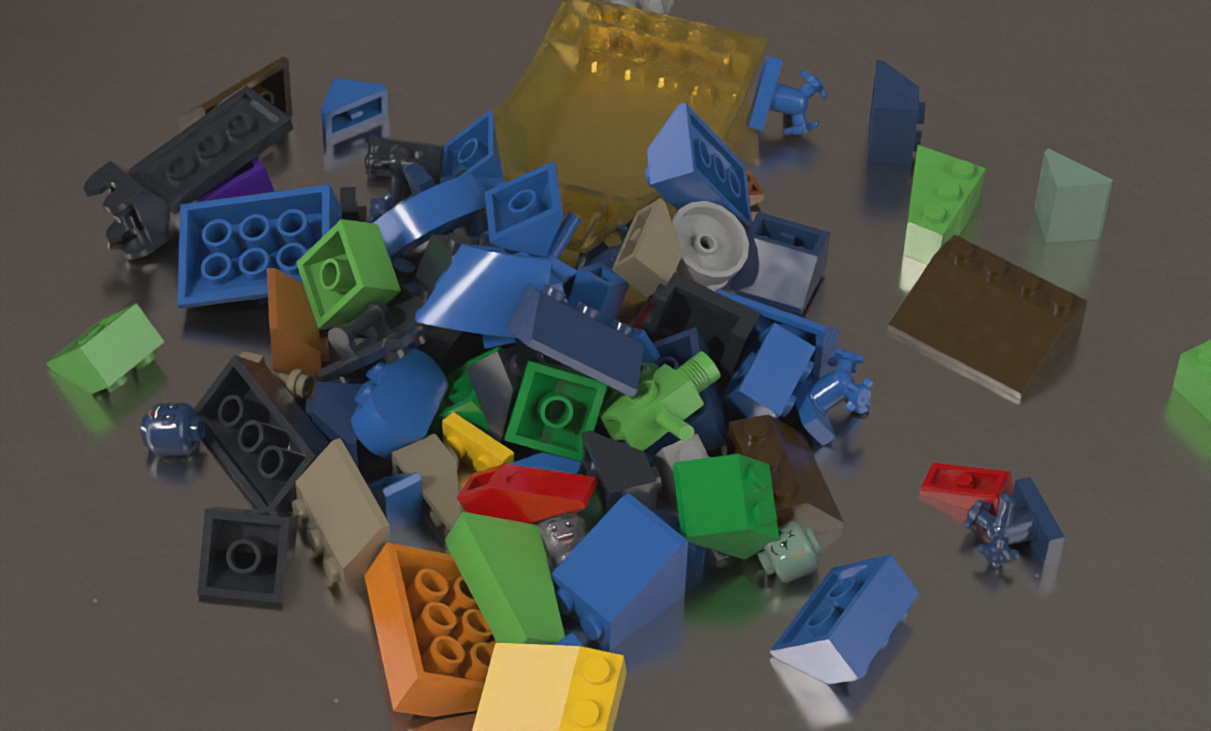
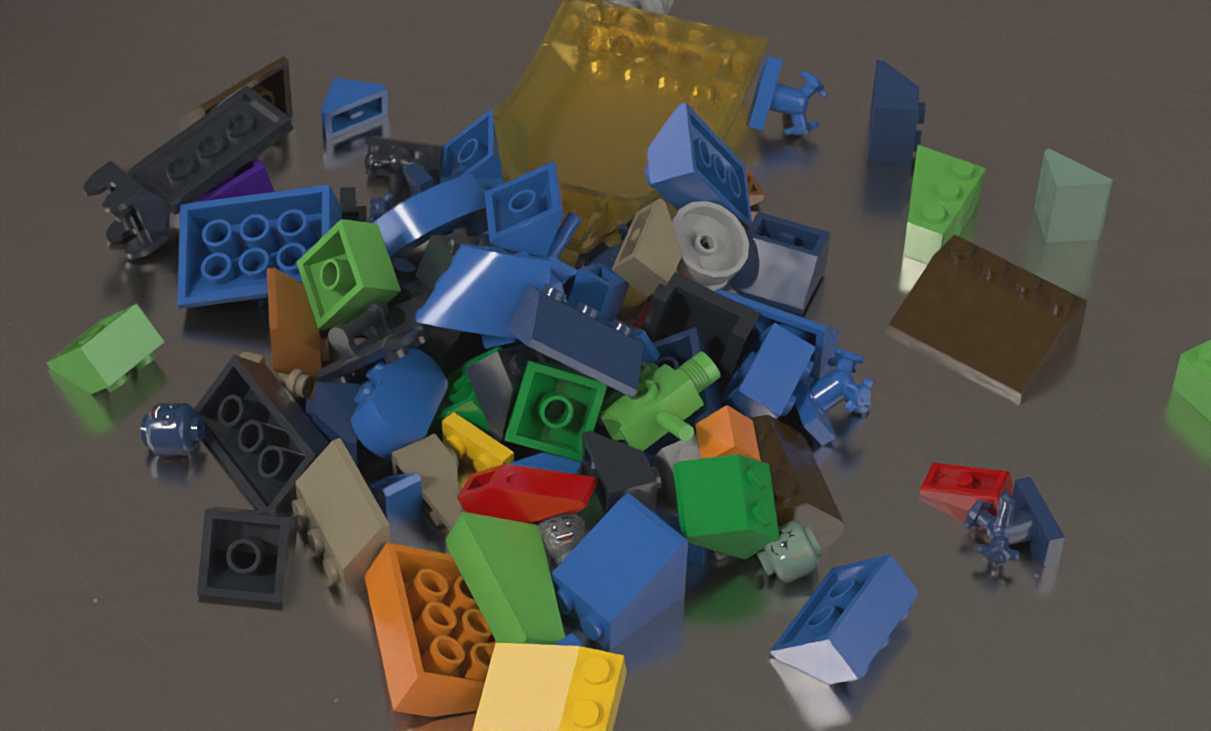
none -> orange brick [695,405,761,461]

